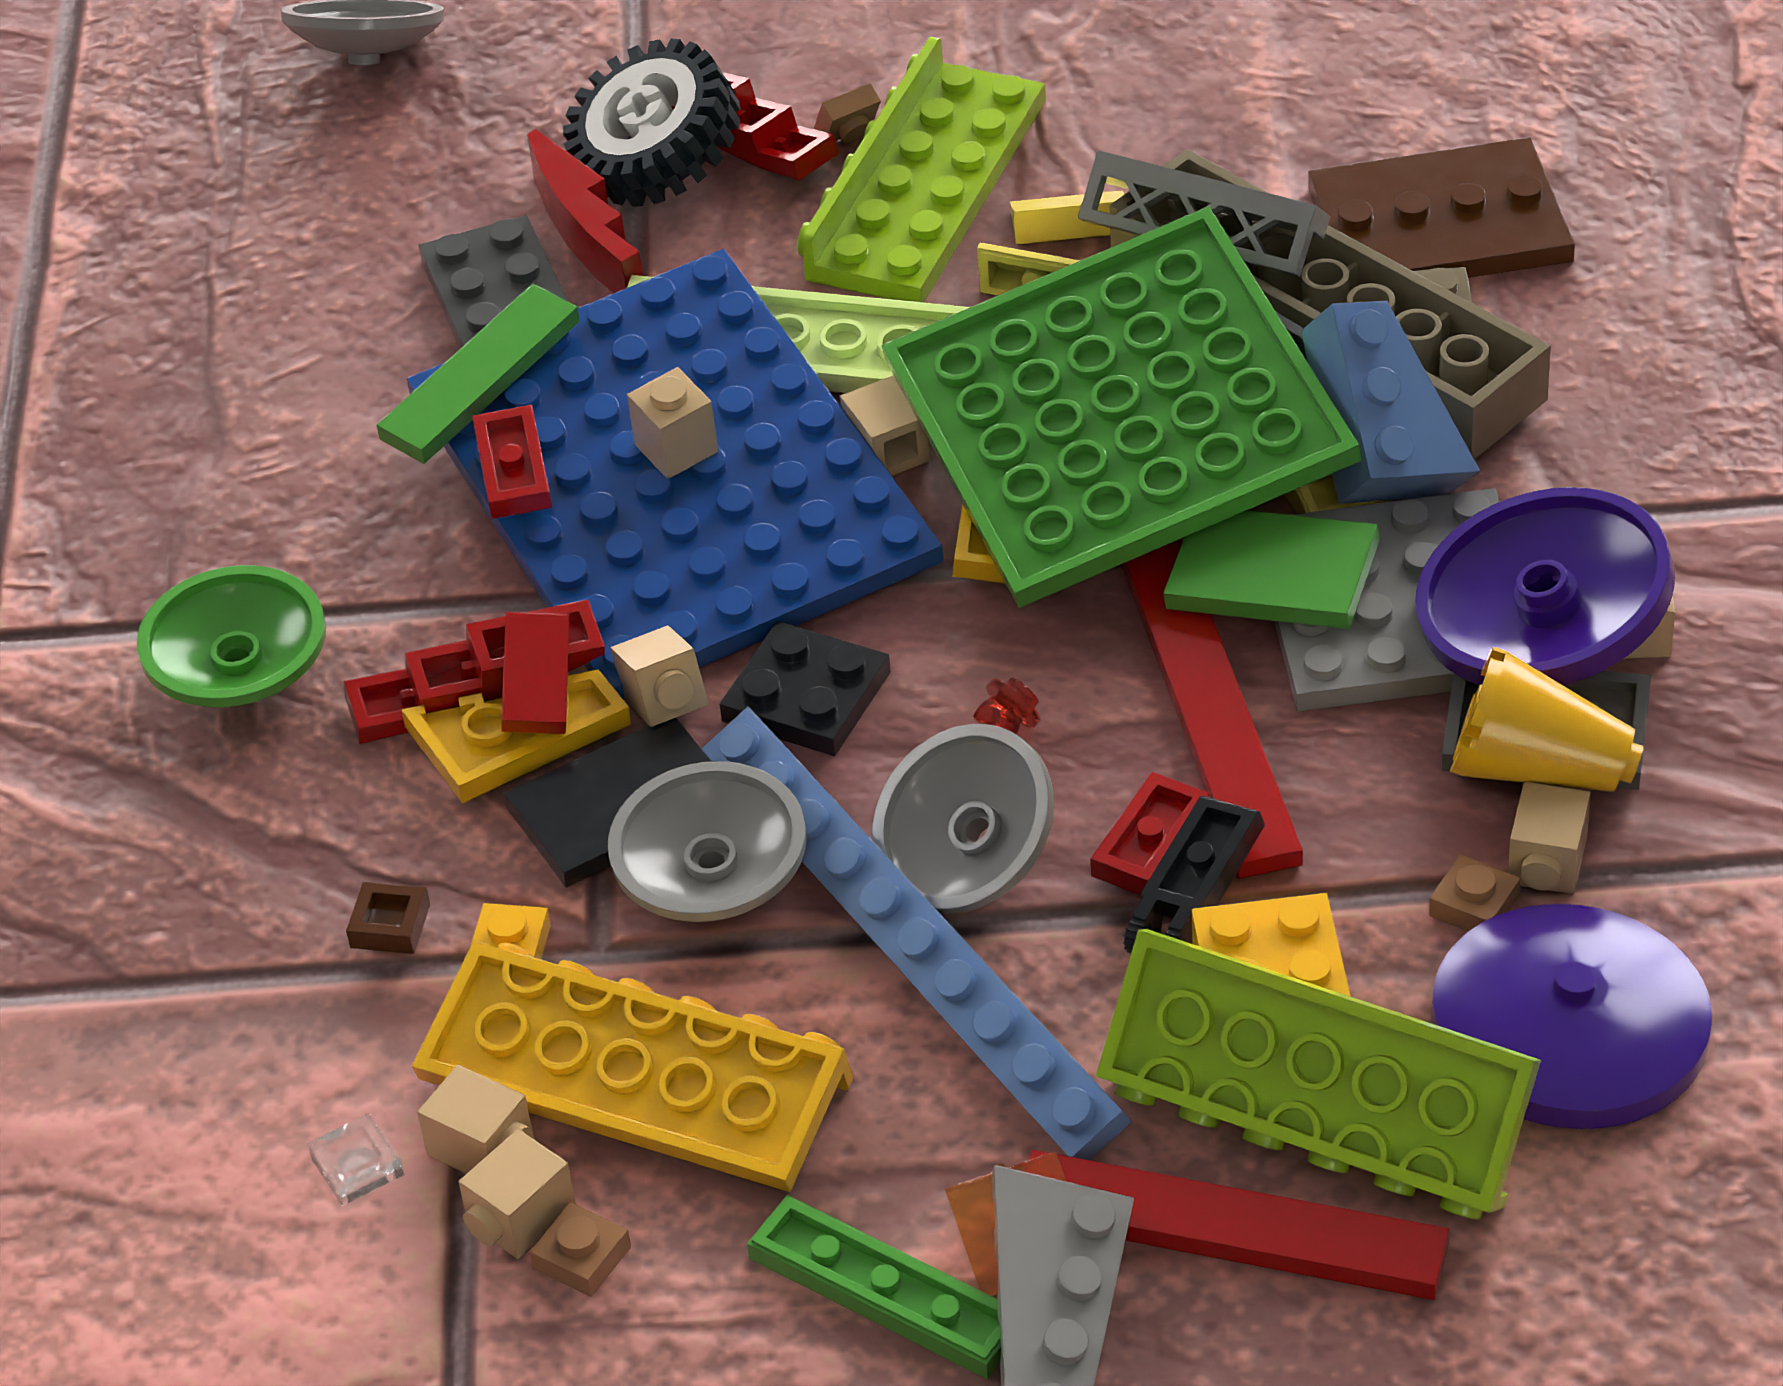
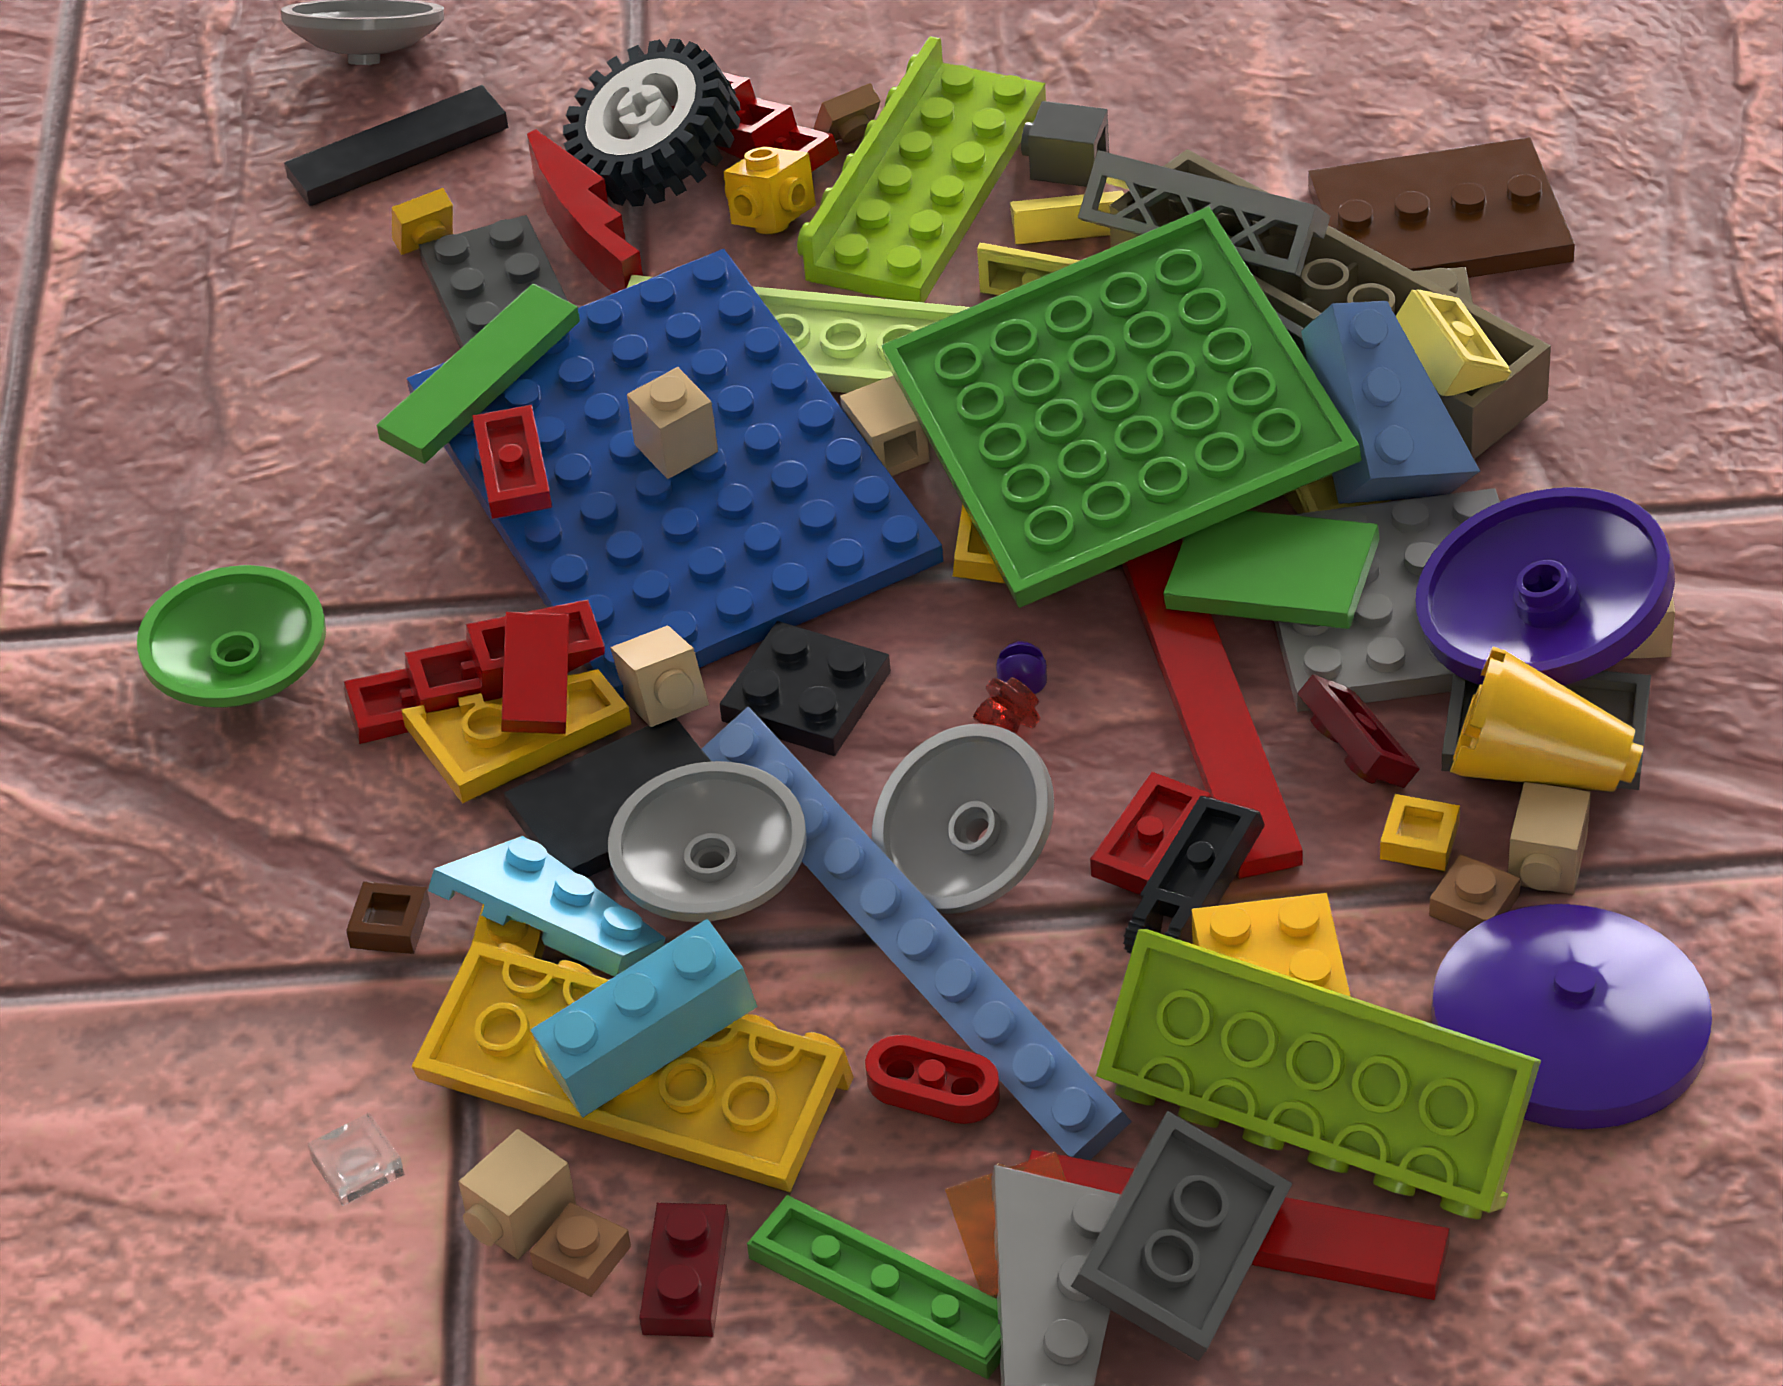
tan brick [417,1064,534,1174] -> none
none -> black tile [284,85,508,206]
none -> yellow plate [392,188,453,255]
none -> medium azure wing [428,836,666,977]
none -> medium azure brick [530,919,758,1118]
none -> dark red plate [639,1202,729,1337]
none -> yellow brick [723,146,816,234]
none -> red plate [865,1035,1000,1124]
none -> dark purple hinge [996,641,1047,697]
none -> dark grey brick [1021,101,1109,187]
none -> dark grey plate [1071,1111,1293,1361]
none -> dark red plate [1297,674,1420,788]
none -> yellow plate [1380,794,1460,871]
none -> light yellow slope [1396,289,1511,396]

